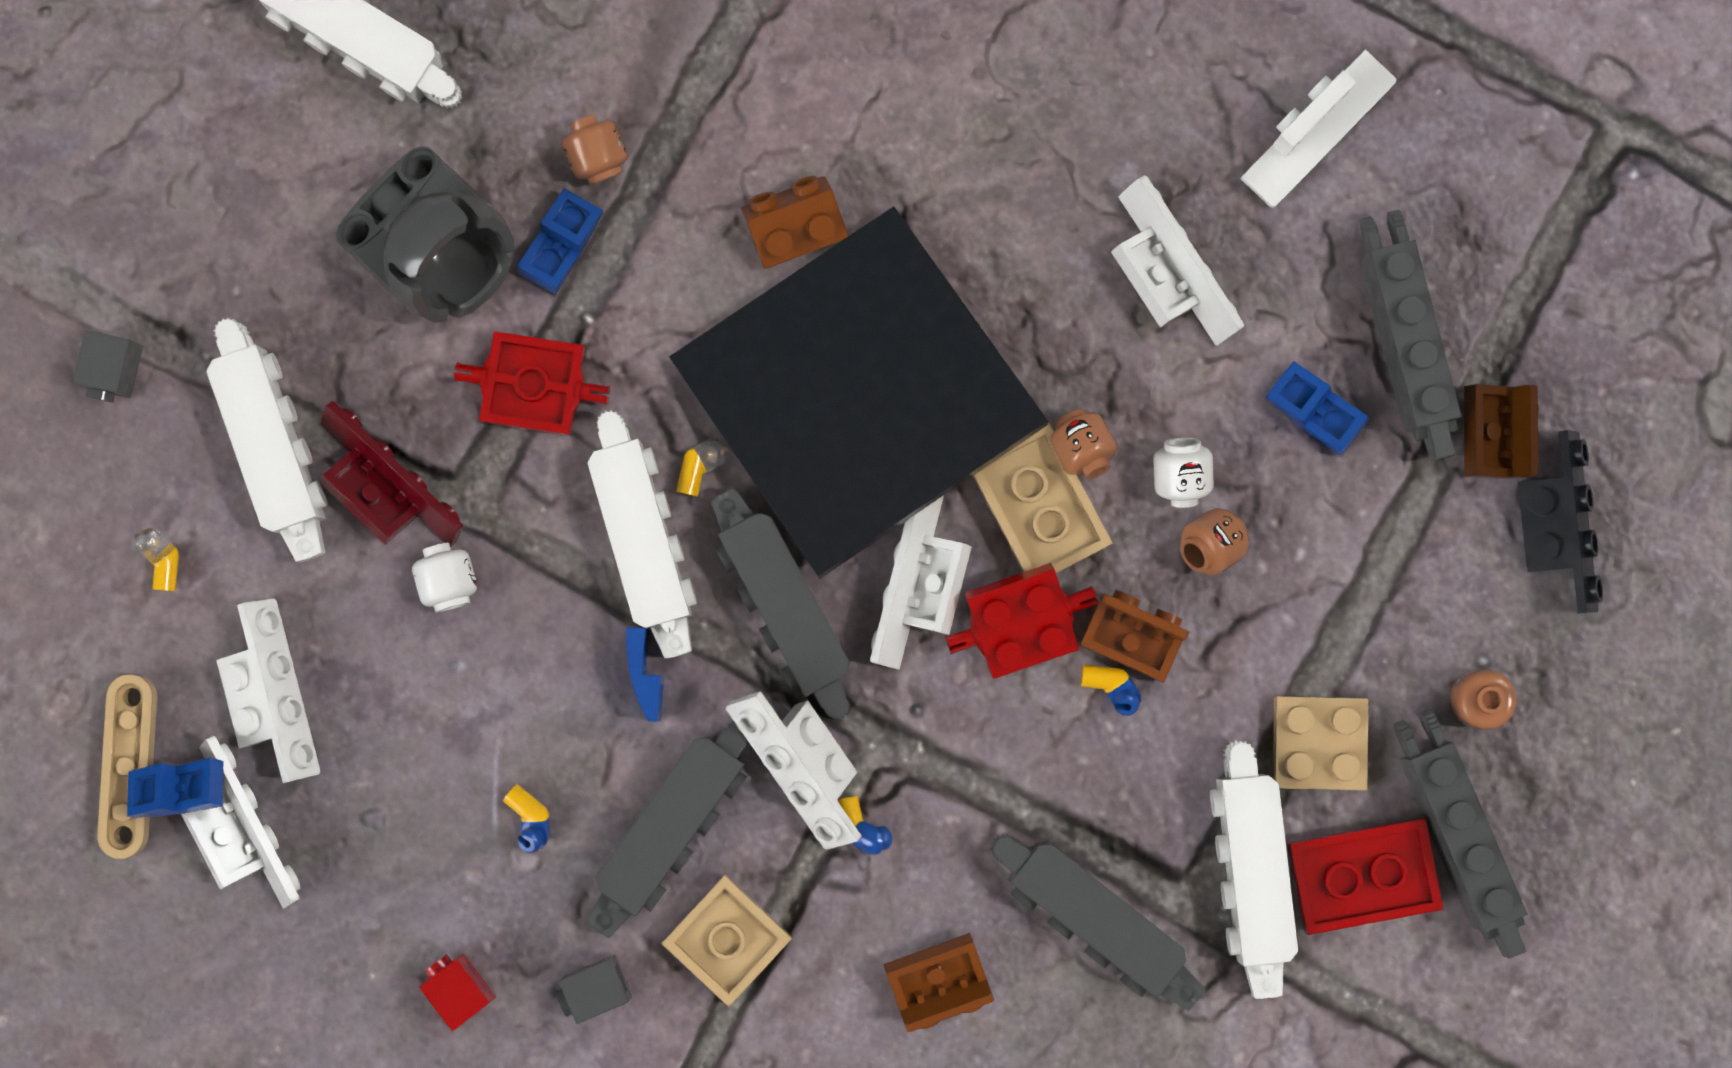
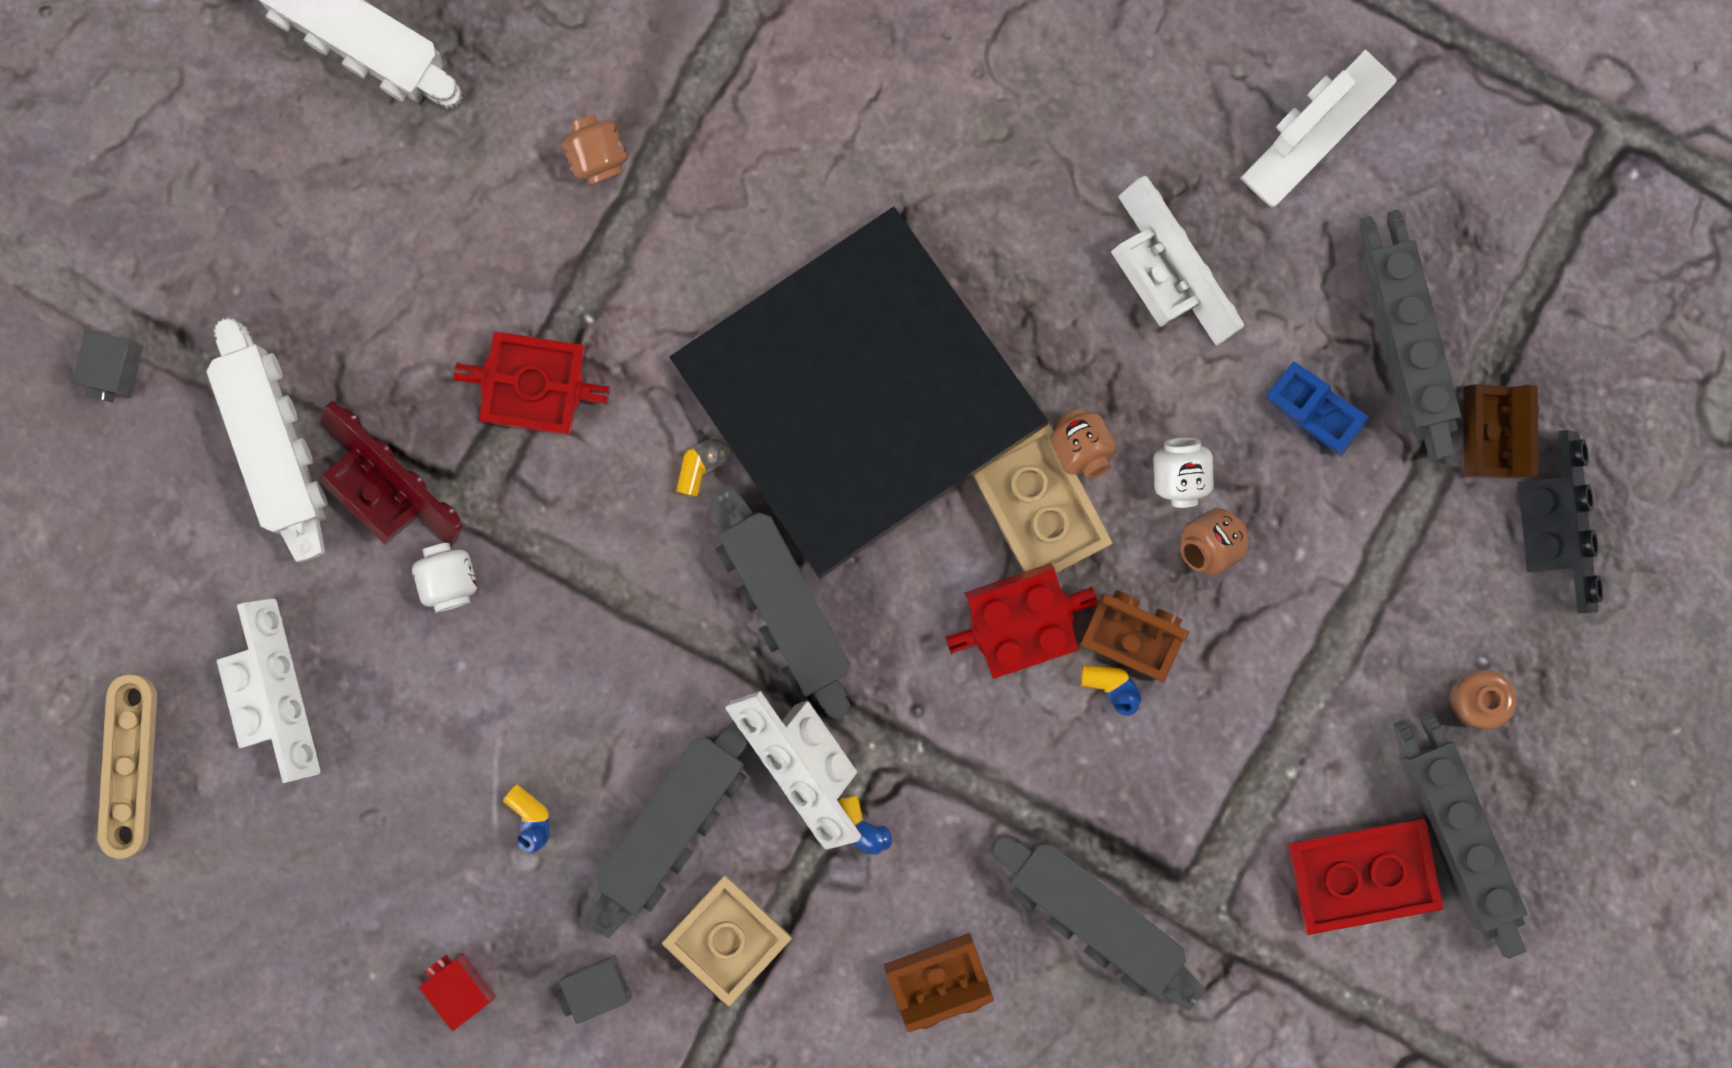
blue slope [127,758,224,818] -> none
arm [131,528,179,591] -> none
white bracket [181,736,300,909] -> none
dark grey piece [336,146,514,323] -> none
blue slope [517,188,603,295] -> none
white hinge [587,410,697,659] -> none
blue slope [626,627,664,722] -> none
dark orange bracket [741,176,848,269] -> none
white bracket [870,496,972,670] -> none
white hinge [1210,740,1298,999] -> none
tan plate [1273,696,1368,790] -> none

